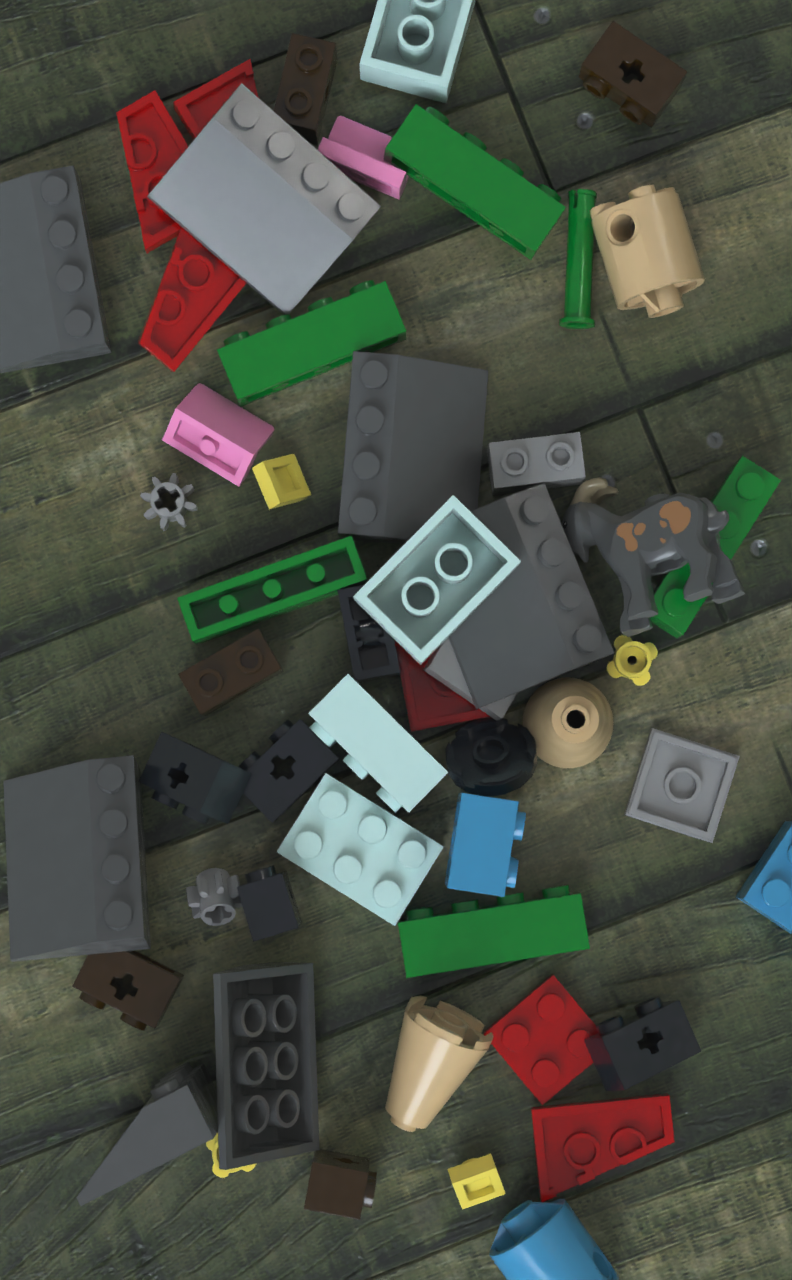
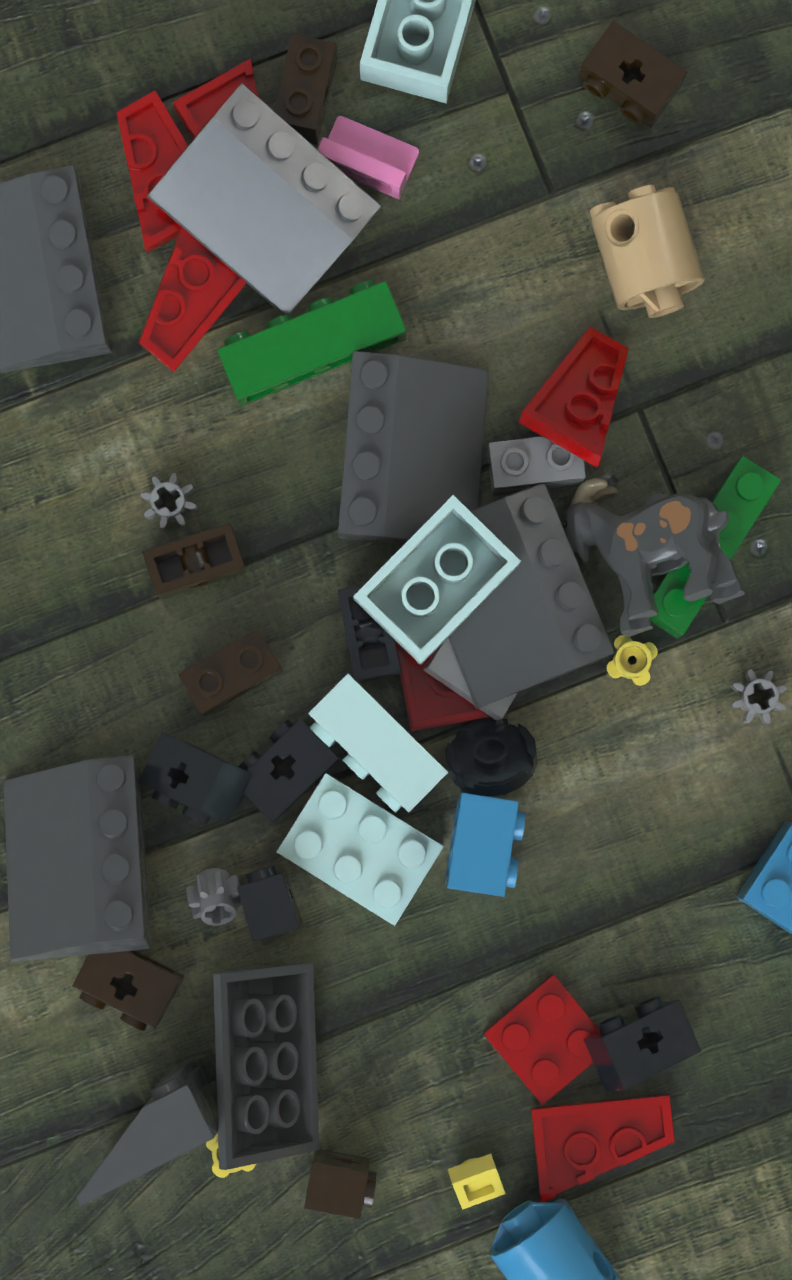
bright pink panel [162,383,274,487] -> none
green brick [177,535,367,645] -> none
light yellow plate [252,454,311,510] -> none
green brick [384,104,566,260] -> none
tan cone [385,996,494,1132] -> none
green brick [398,885,590,978] -> none
tan cone [523,677,614,768] -> none
green pin [559,189,597,329] -> none
light grey tile [624,728,740,843] -> none
none -> dark brown brick [142,523,248,600]
none -> red wing [519,327,629,468]
none -> light grey gear [729,669,787,725]

